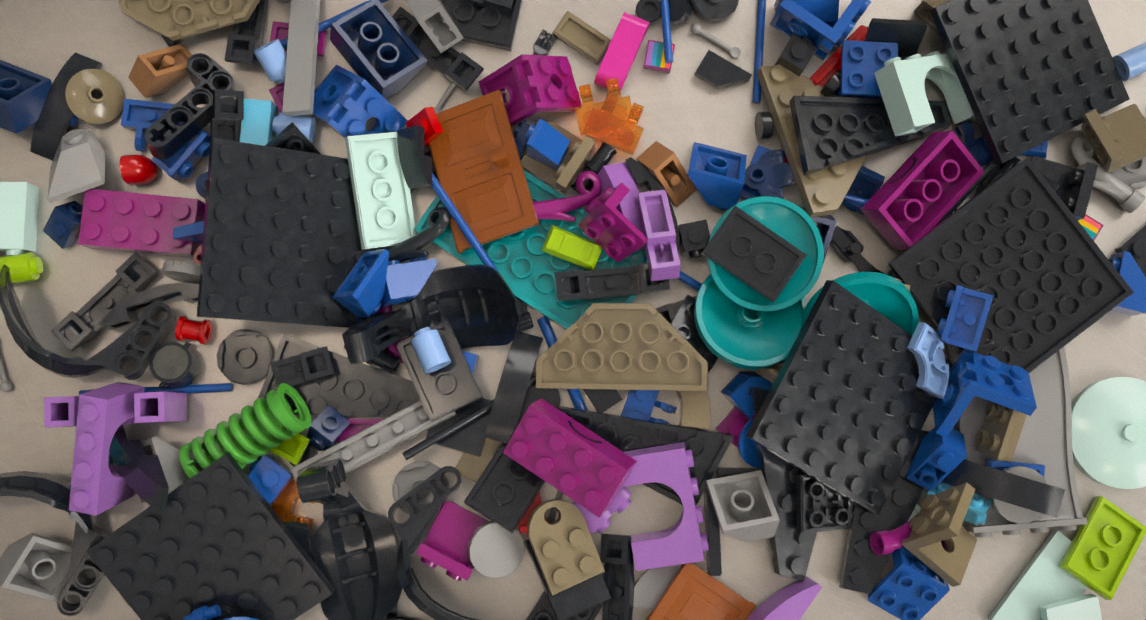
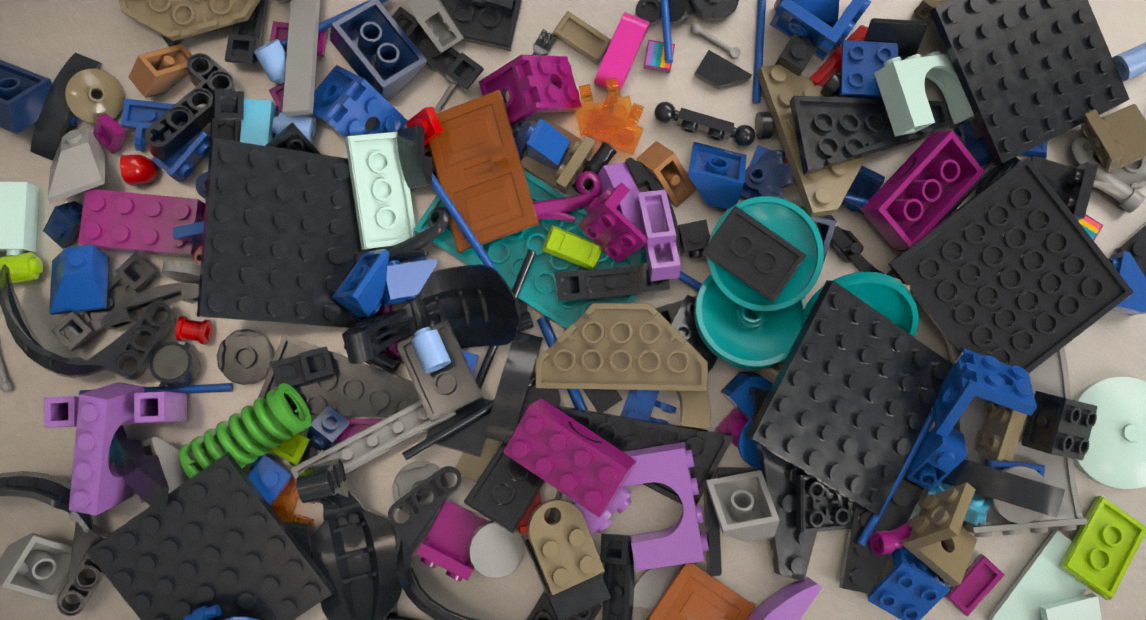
light blue tile [907,322,949,399] -> none
blue bracket [937,285,994,352] -> none
none -> blue slope [49,245,109,315]
none -> magenta plate [93,113,126,154]
none -> black axle [476,249,536,390]
none -> black plate [654,101,755,147]
none -> blue axle [857,410,934,547]
none -> magenta tile [944,554,1005,617]
none -> black bracket [1021,391,1097,460]

